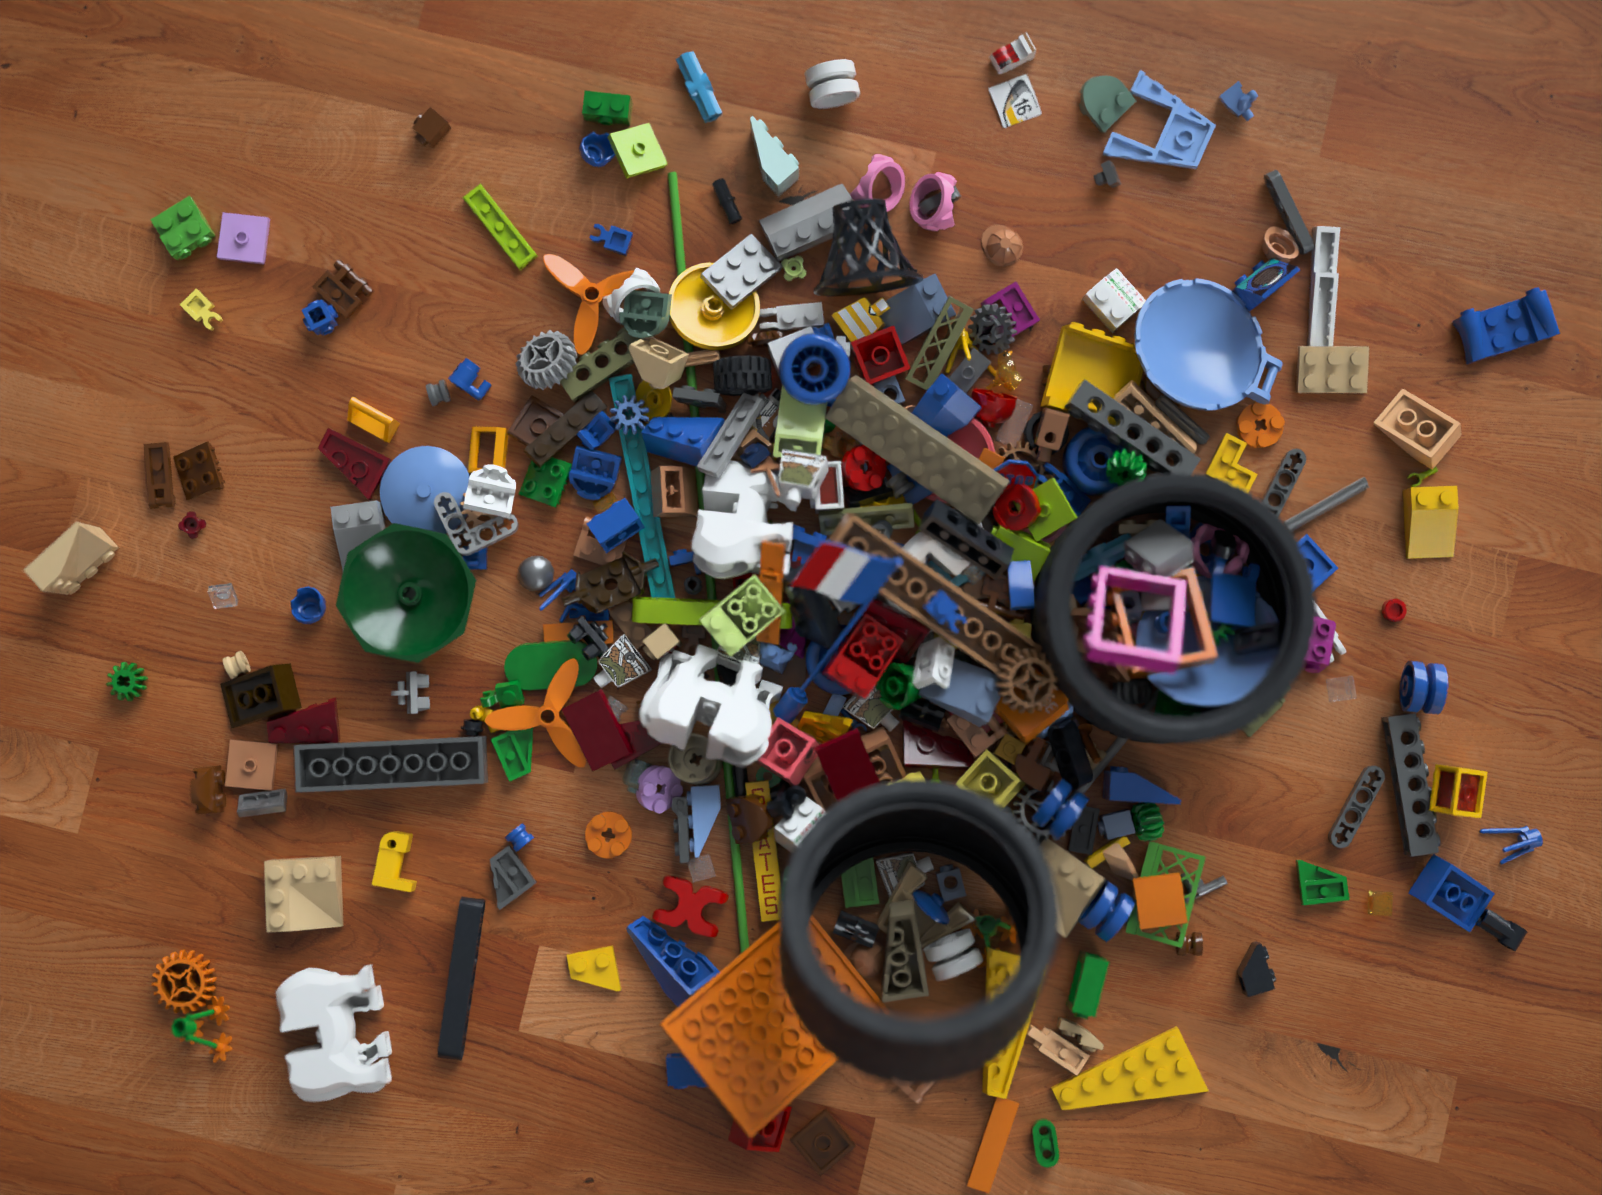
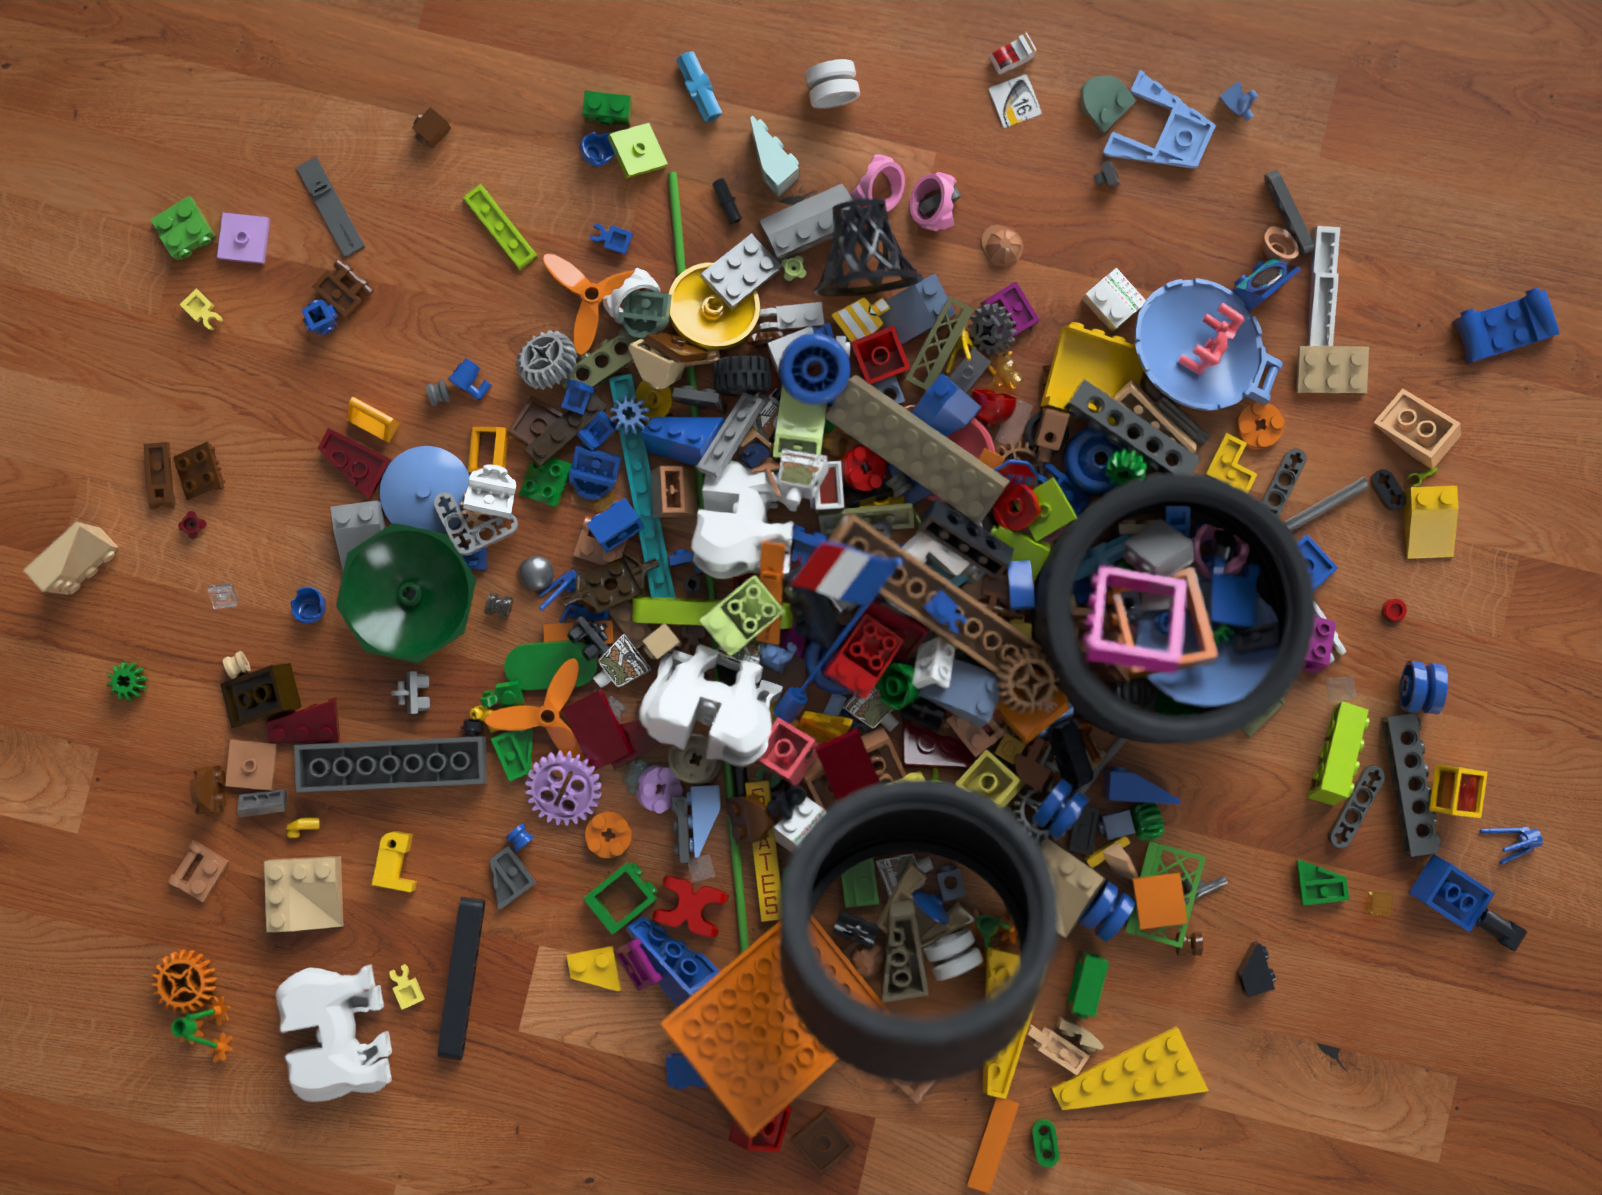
none -> nougat plate [168,840,230,902]
none -> yellow arm [286,818,319,838]
none -> dark grey piece [296,157,365,257]
none -> light yellow plate [390,964,425,1010]
none -> clear smoke wheel [484,592,513,620]
none -> lavender gear [525,751,602,826]
none -> blue tile [561,379,595,415]
none -> green window [583,861,658,935]
none -> magenta plate [614,938,662,991]
none -> reddish brown plate [644,332,709,363]
none -> coral plate [1178,303,1244,375]
none -> lime wedge [1306,701,1369,806]
none -> black beam [1370,469,1406,510]

